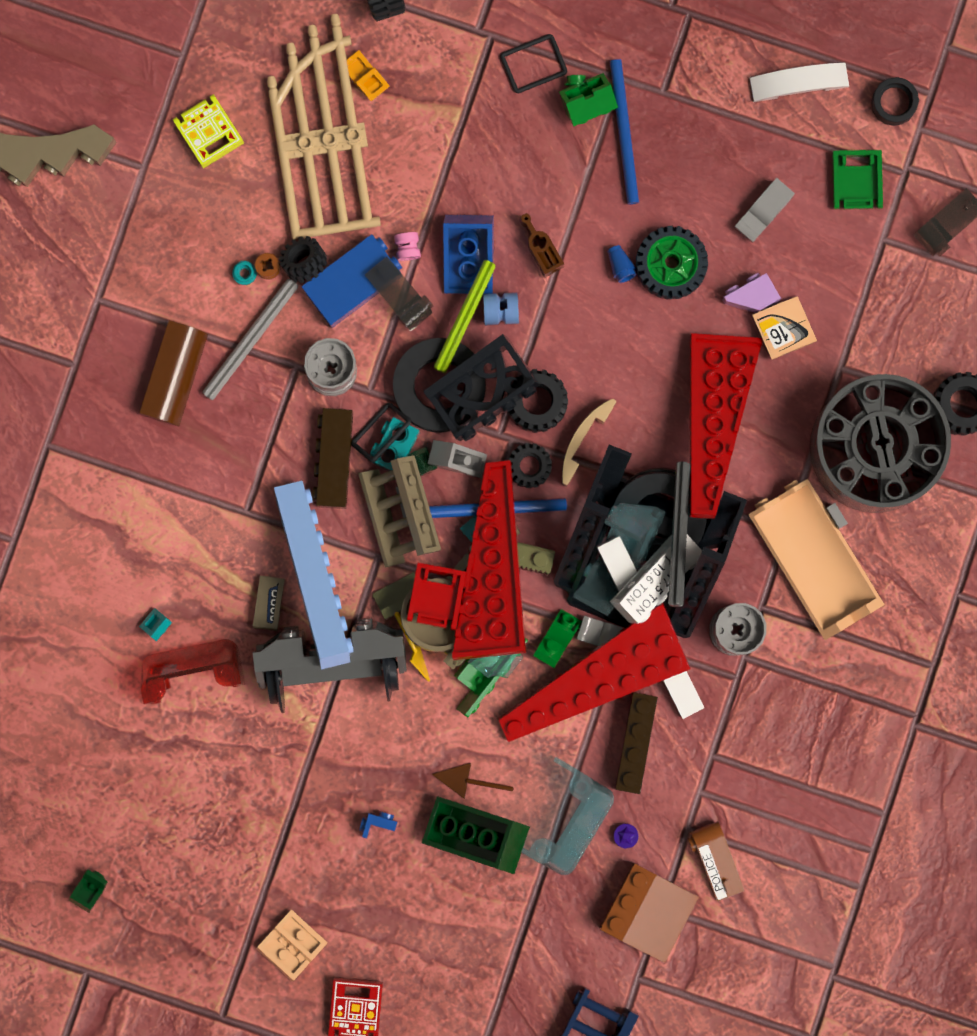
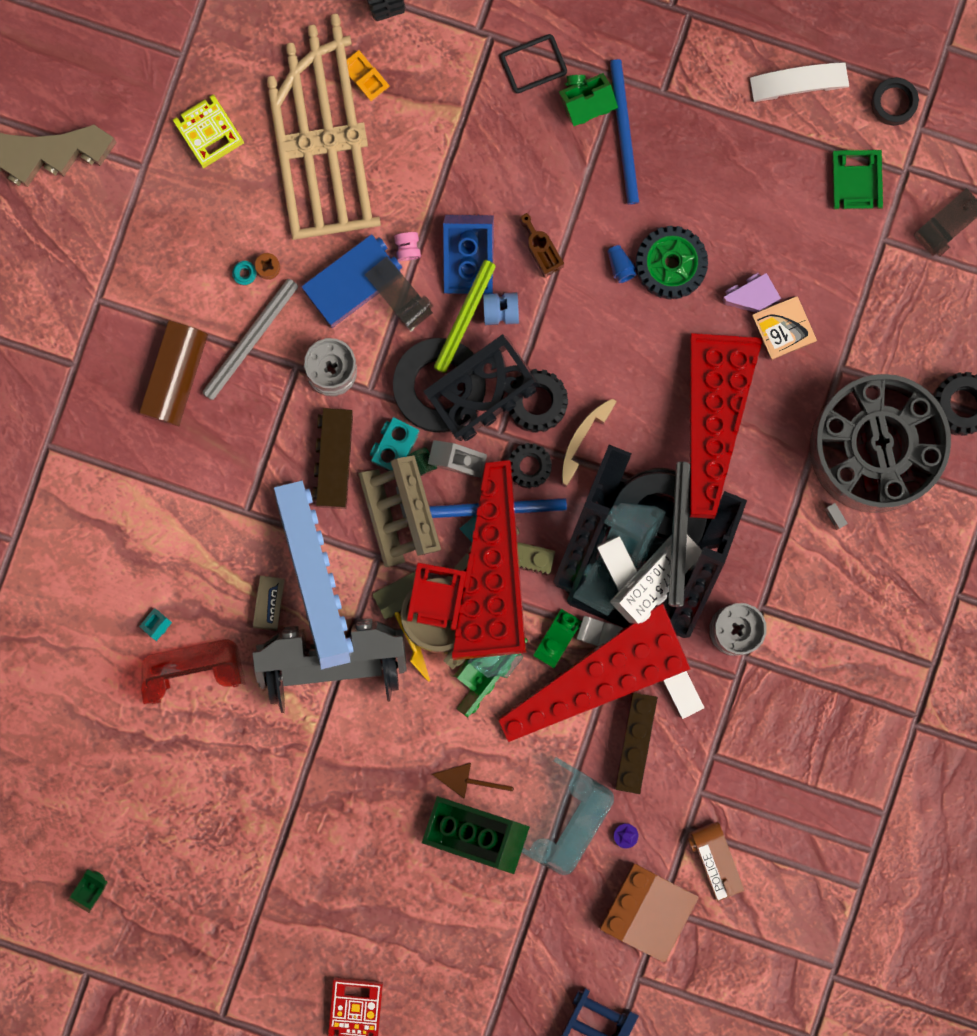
light nougat slope [256,910,327,982] -> none
black tyre [279,236,327,283] -> none
black piece [351,403,411,462] -> none
blue bracket [359,811,398,839] -> none
light grey piece [735,178,795,243] -> none
light nougat cylinder [748,479,884,640] -> none

